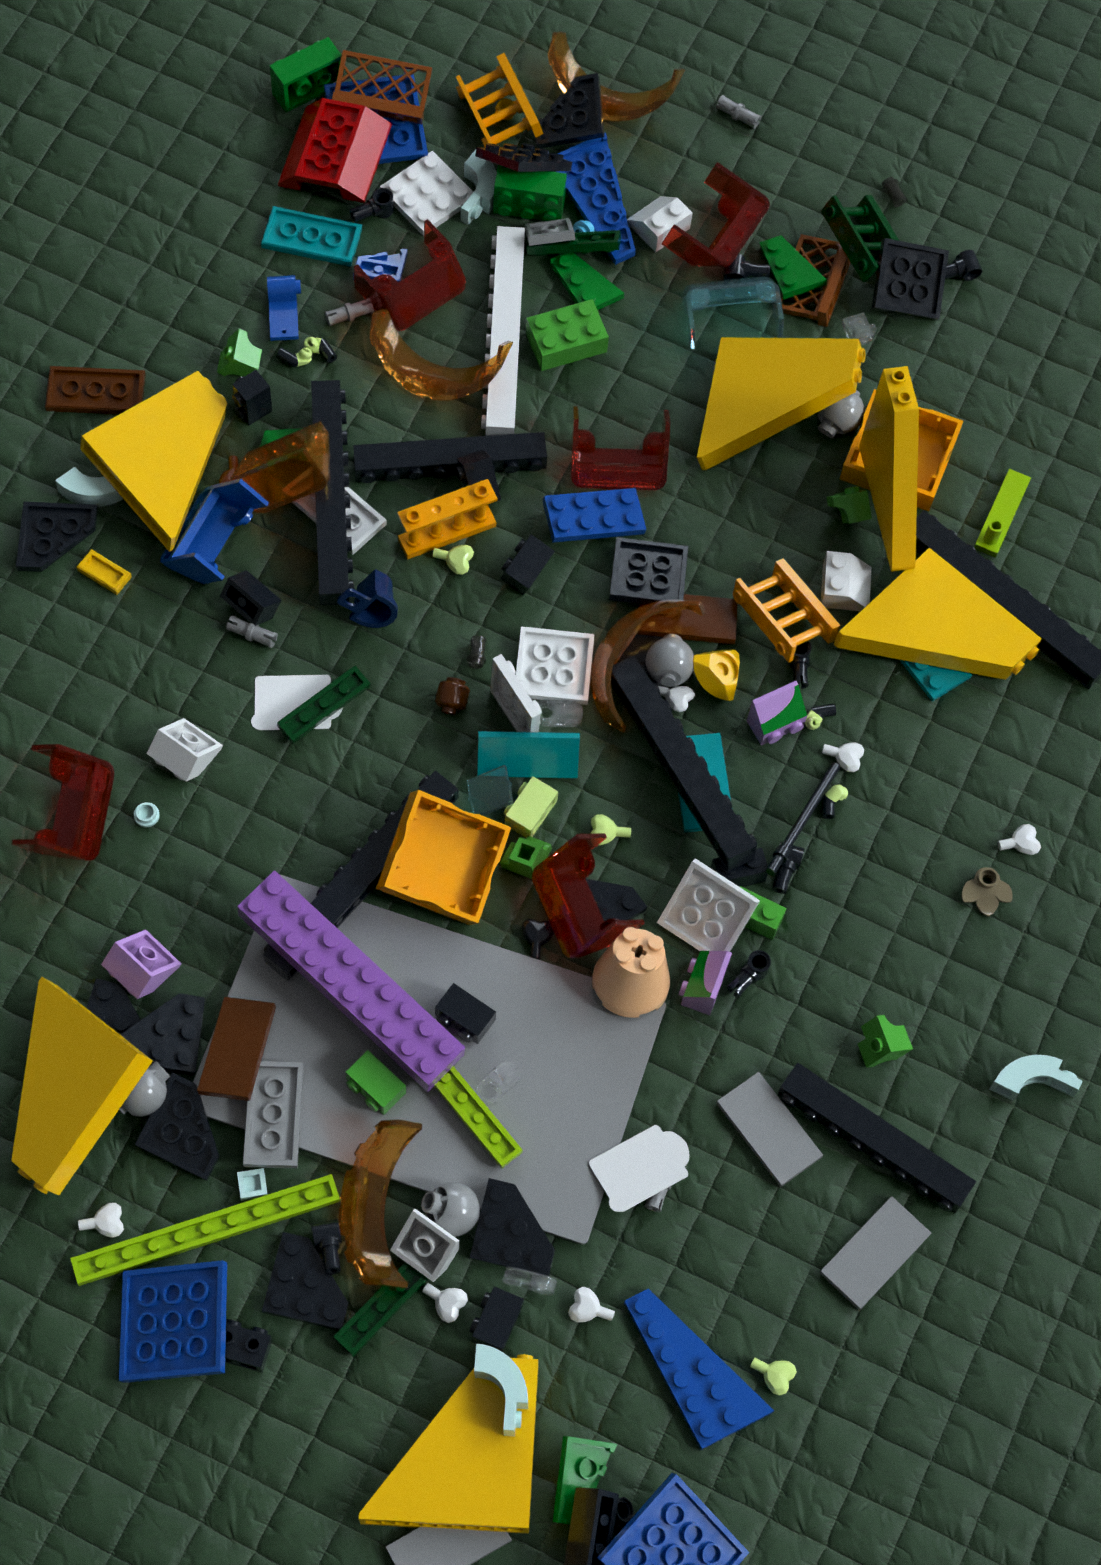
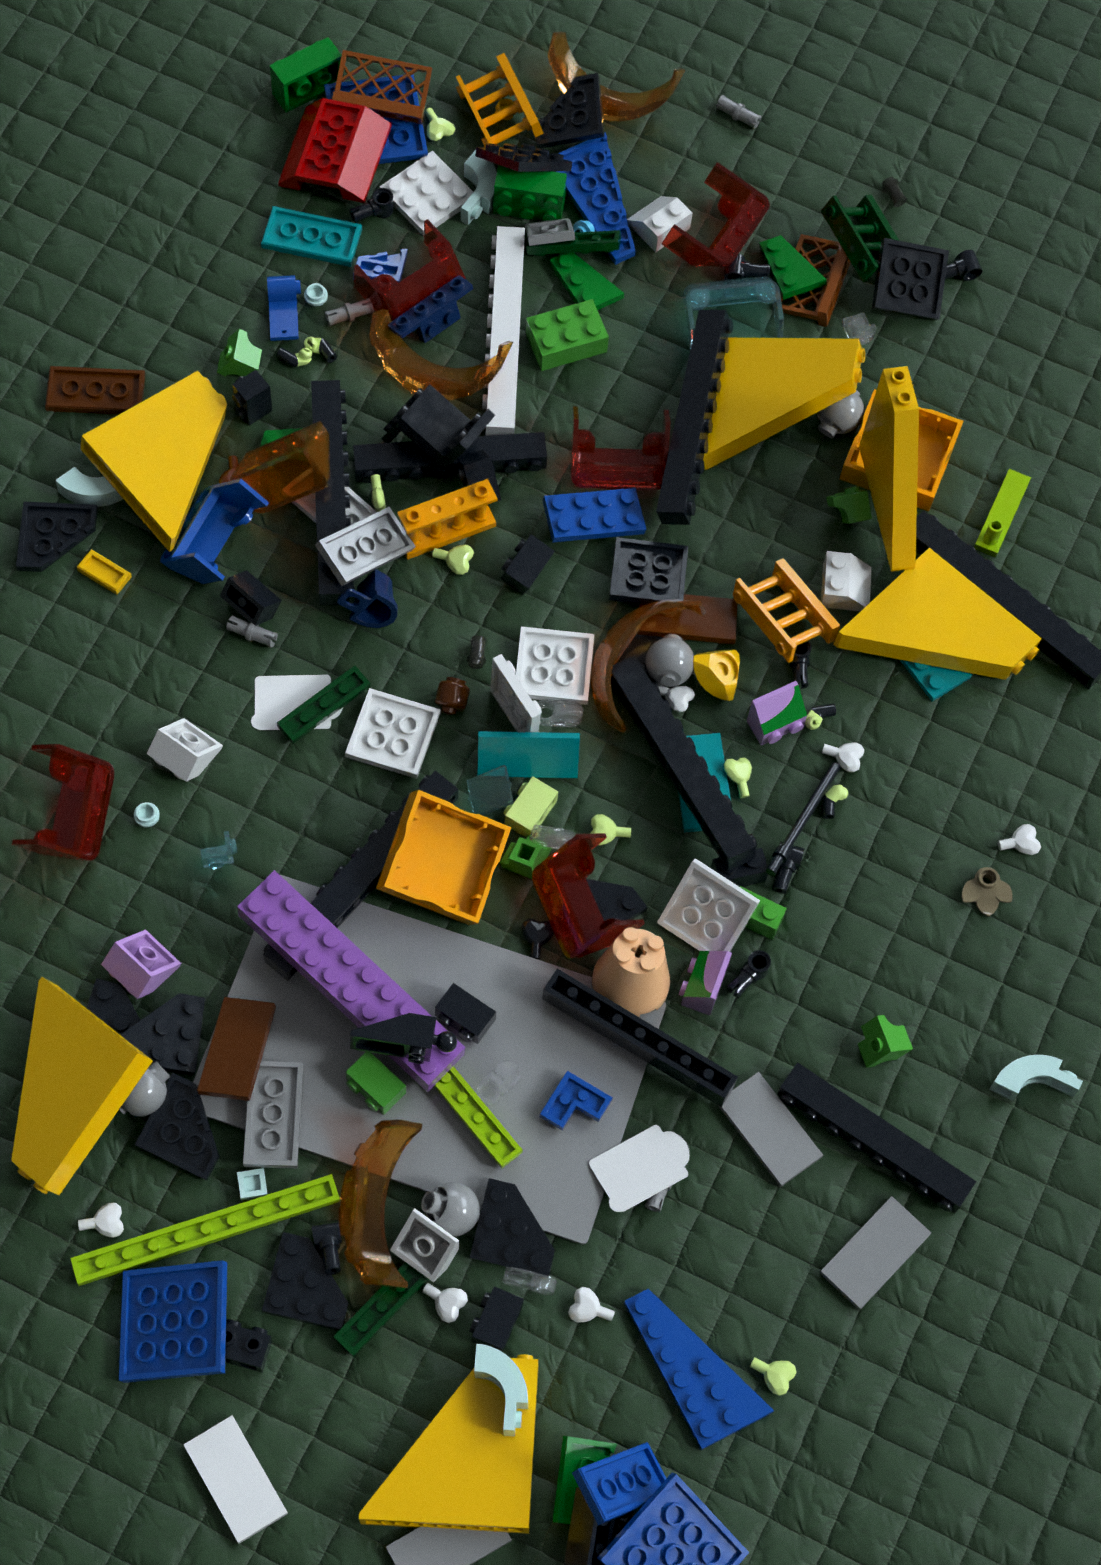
none -> white tile [183,1415,288,1544]
none -> clear light blue bracket [200,831,238,869]
none -> light aqua plate [304,283,328,306]
none -> light grey plate [315,507,416,586]
none -> white plate [345,688,440,779]
none -> black slope [350,1013,457,1064]
none -> yellowish green rock [371,474,386,512]
none -> black bracket [381,384,495,470]
none -> dark blue bracket [388,275,473,343]
none -> yellowish green rock [424,108,455,141]
none -> clear piece [529,825,579,850]
none -> blue plate [540,1071,613,1130]
none -> black brick [542,968,738,1107]
none -> blue tile [572,1442,667,1525]
none -> black brick [656,310,733,525]
none -> yellowish green rock [724,758,752,798]

